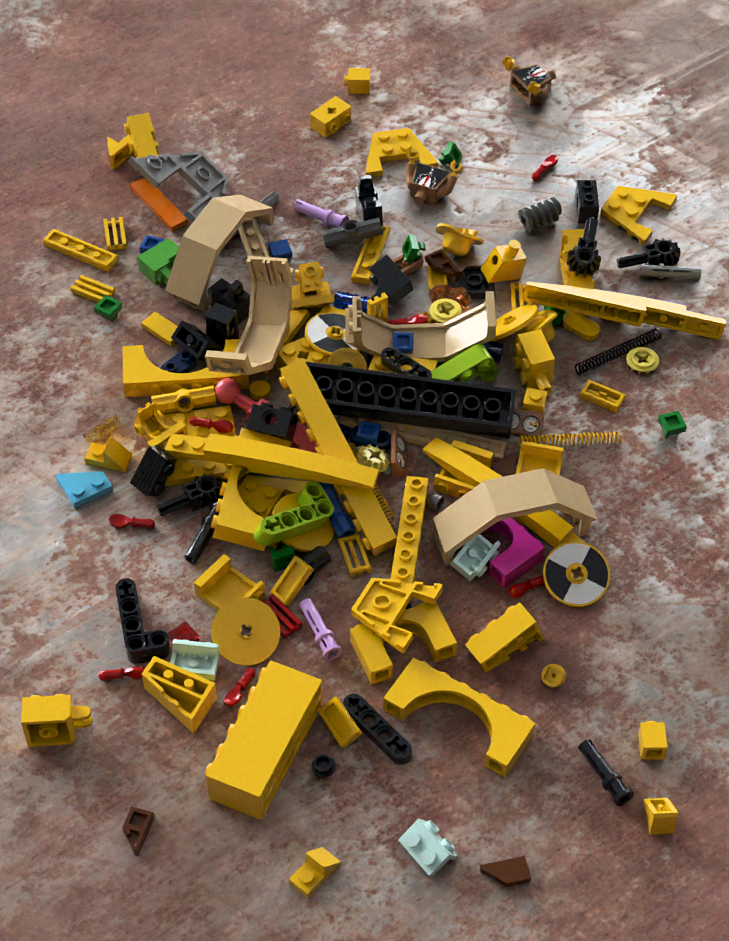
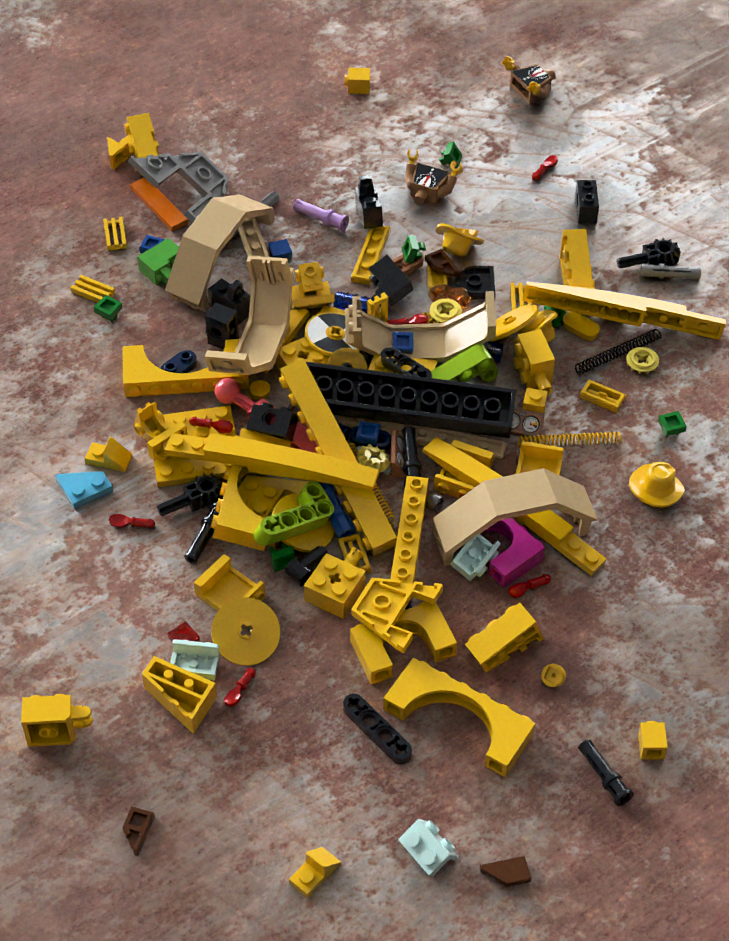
yellow tile [43,229,119,272] -> none
clear yellow wing [82,414,120,443] -> none
red piece [98,667,146,681] -> none
black beam [115,578,171,664] -> none
black brick [130,446,177,496] -> none
yellow tile [141,312,178,346] -> none
yellow piece [151,386,216,414] -> none
black brick [171,321,222,362] -> none
yellow brick [205,660,323,821] -> none
red tile [262,594,302,639] -> none
yellow tile [270,556,314,606] -> none
lavender pin [299,598,343,661] -> none
yellow brick [310,96,351,138] -> none
black plate [312,754,336,778] -> none
yellow tile [318,696,362,749] -> none
dark grey piece [322,218,383,248] -> none
yellow wing [366,128,438,177] -> none
yellow torso [480,240,527,283] -> none
dark grey piece [518,197,562,232] -> none
piece [543,541,610,607] -> none
black gear [566,217,601,278] -> none
yellow wing [600,185,677,245] -> none
yellow slope [644,798,678,835] -> none
none -> yellow brick [304,548,366,619]
none -> black pin [402,426,422,486]
none -> yellow hat [629,462,685,508]

